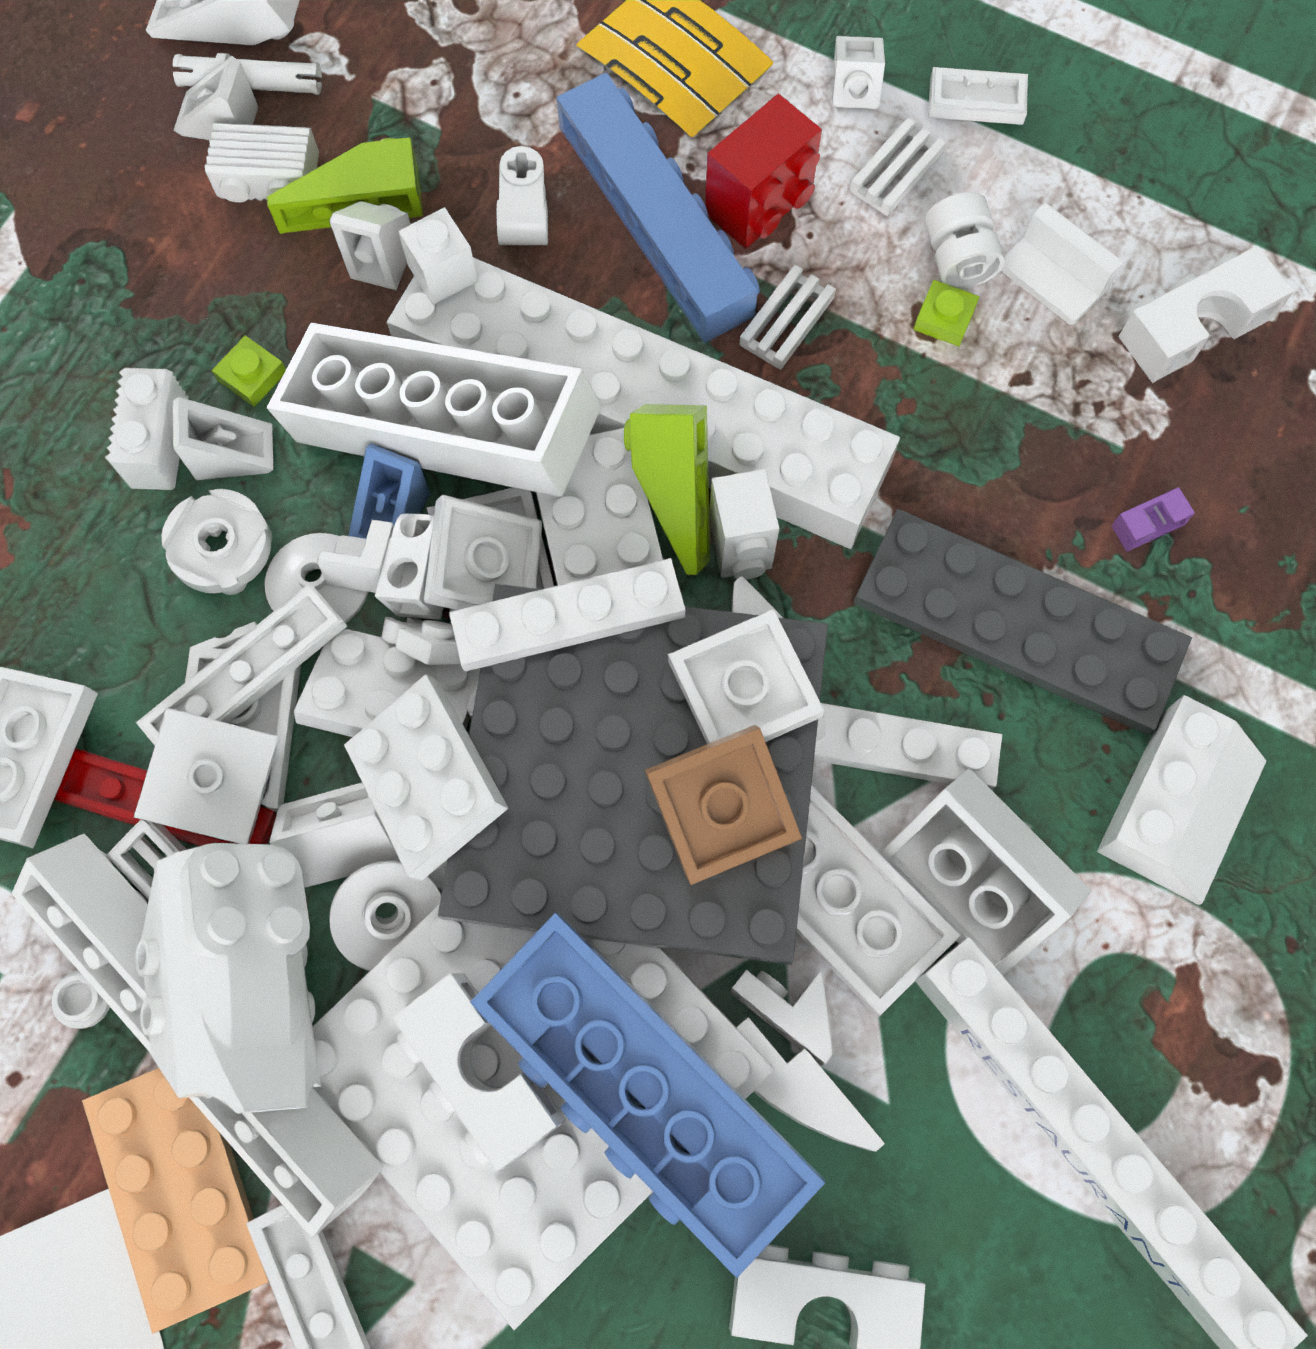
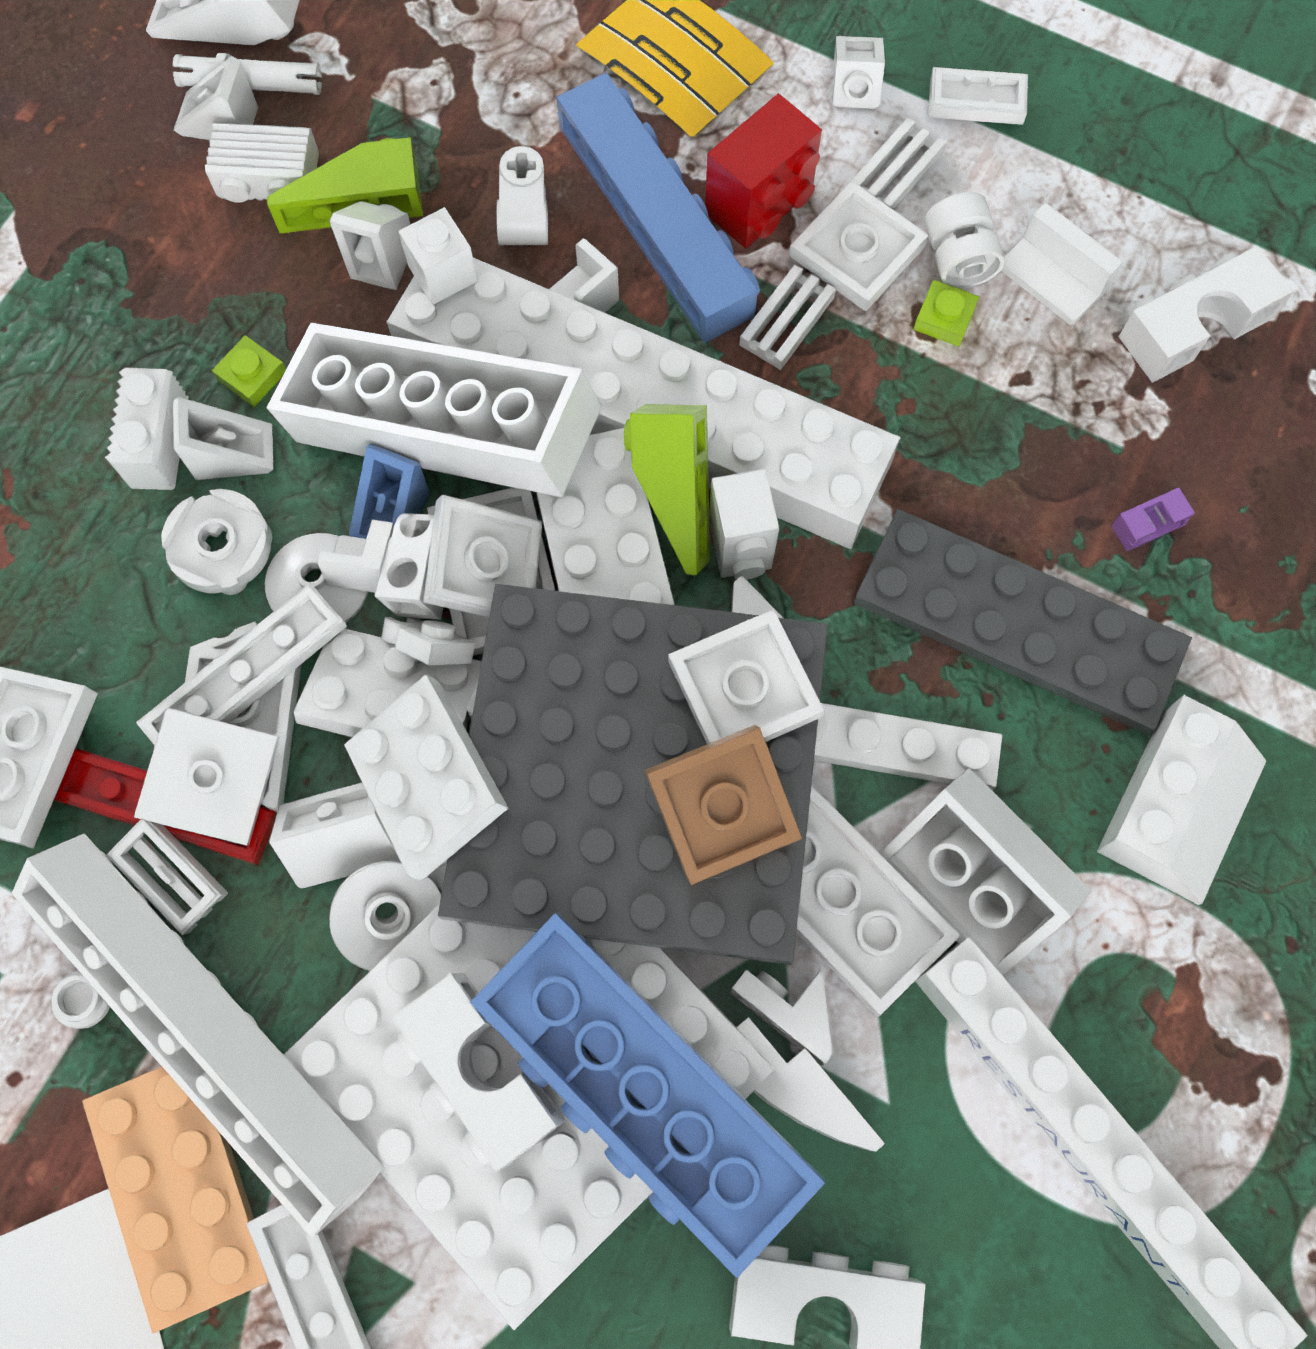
white slope [135,843,321,1114] -> none
white plate [449,558,686,672] -> none
none -> white panel [549,238,619,313]
none -> white plate [789,181,929,311]

